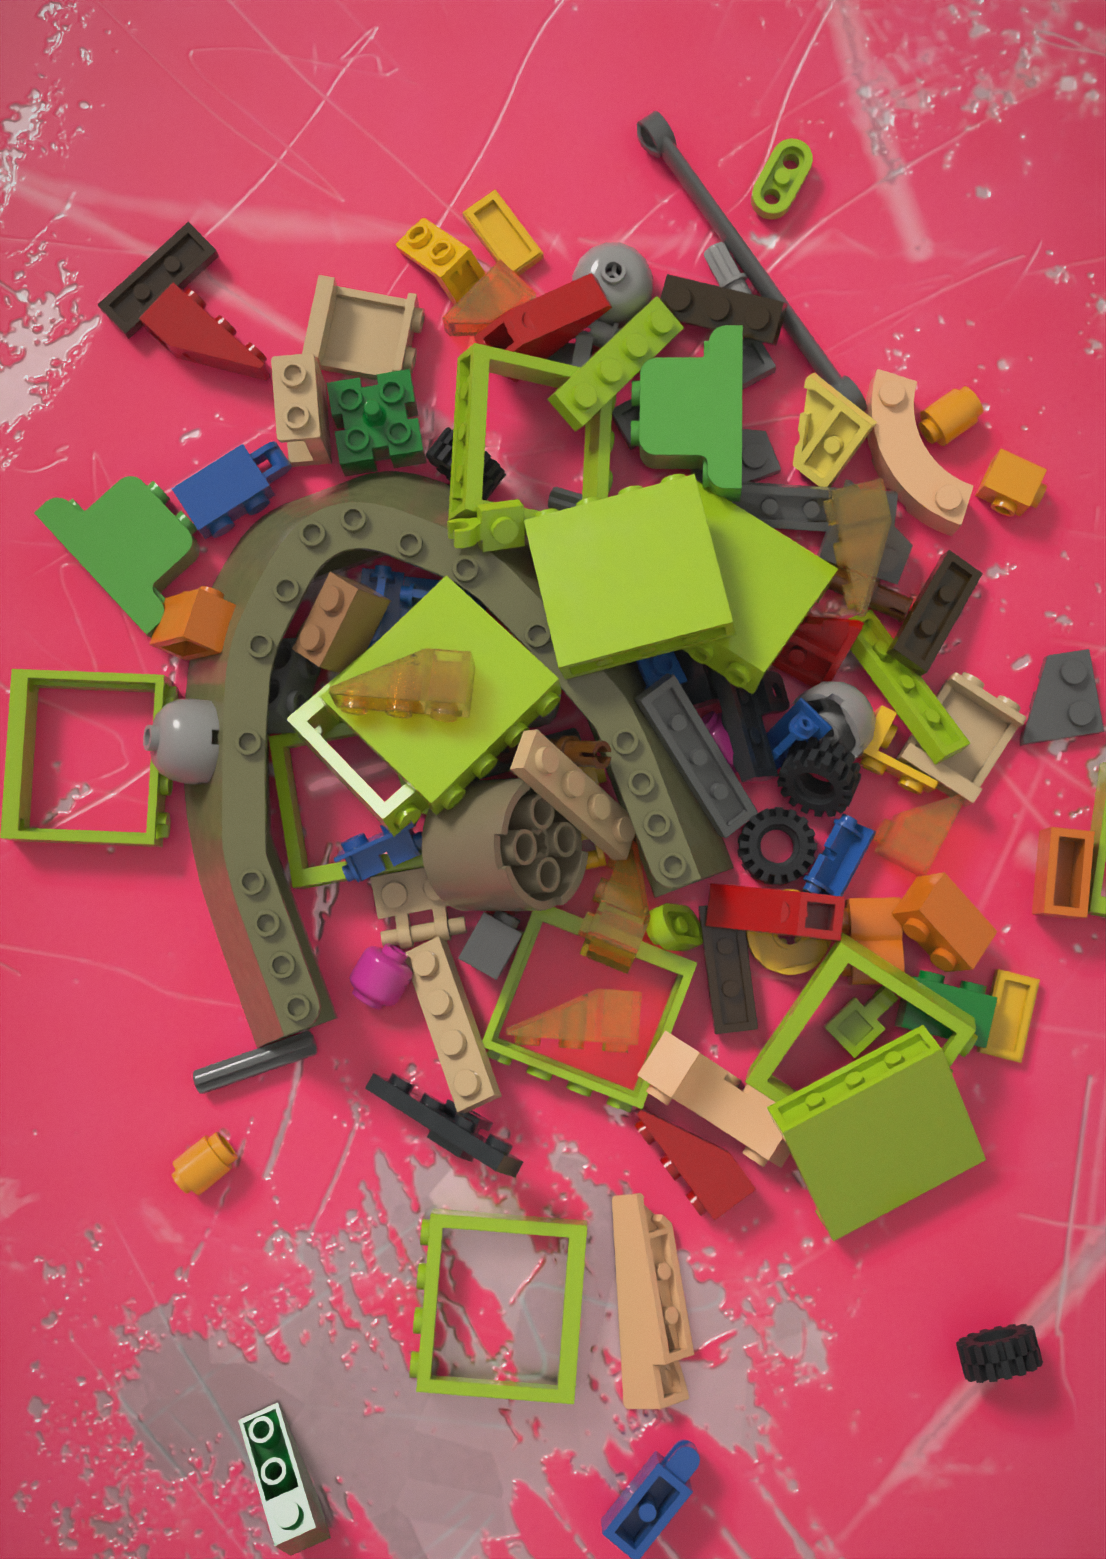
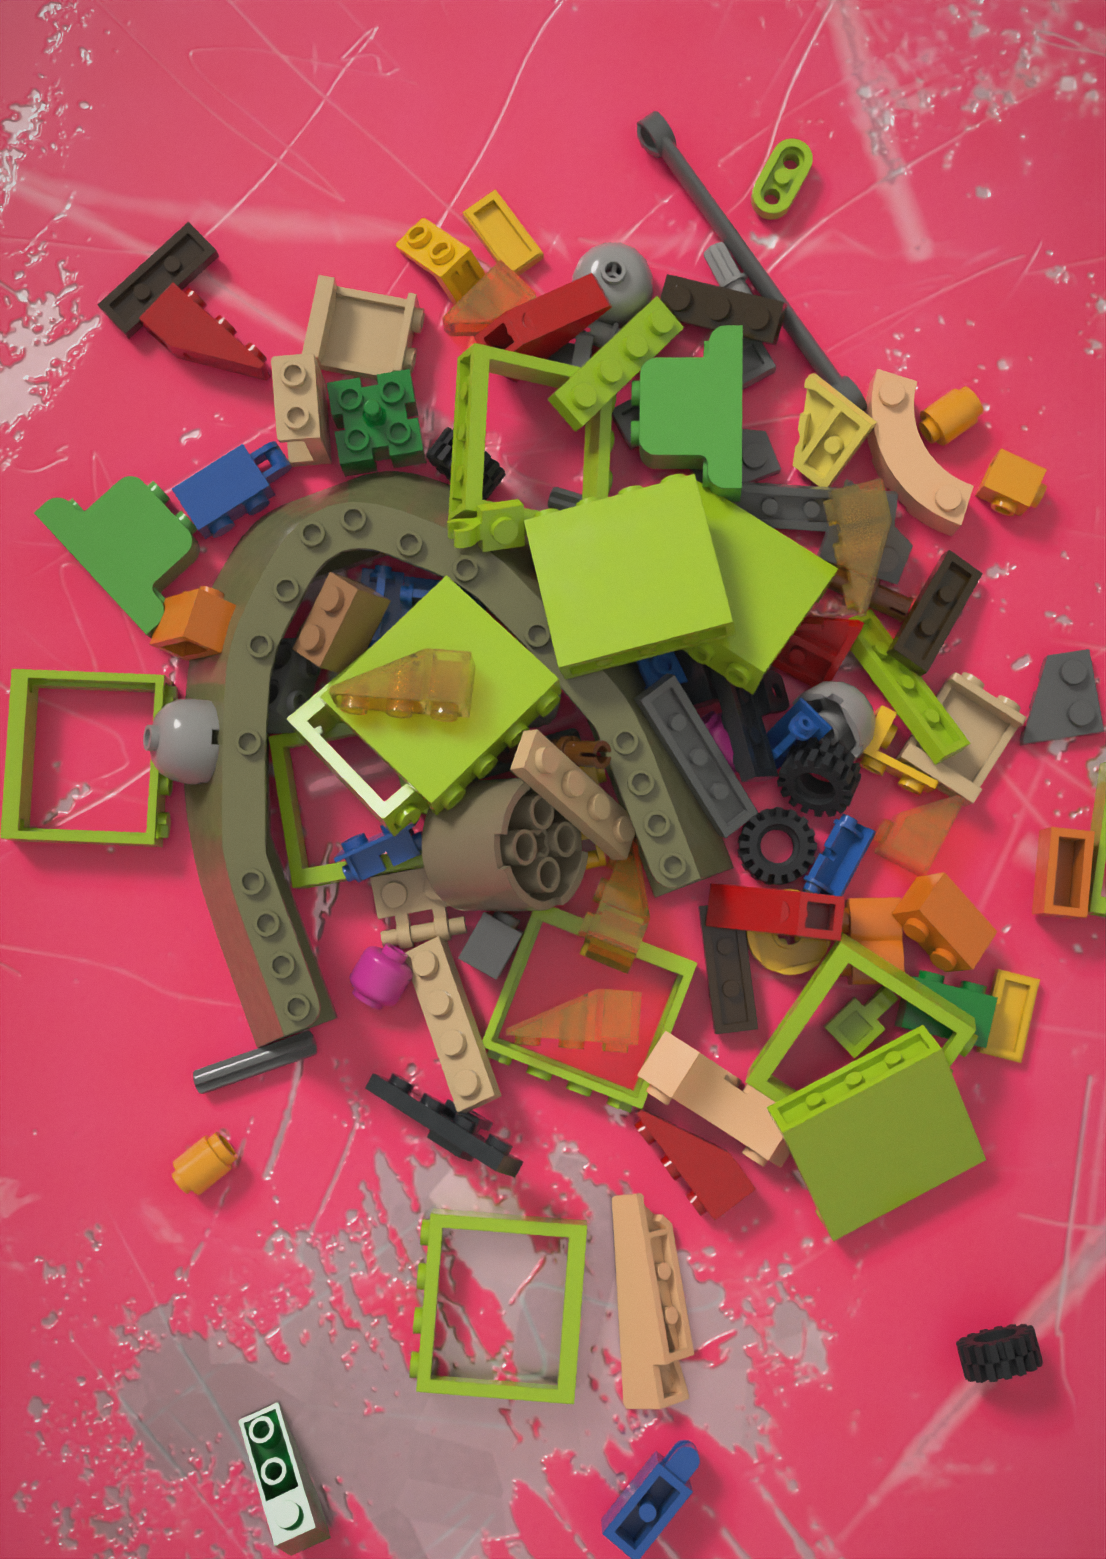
lime plate [645,903,703,951] -> none

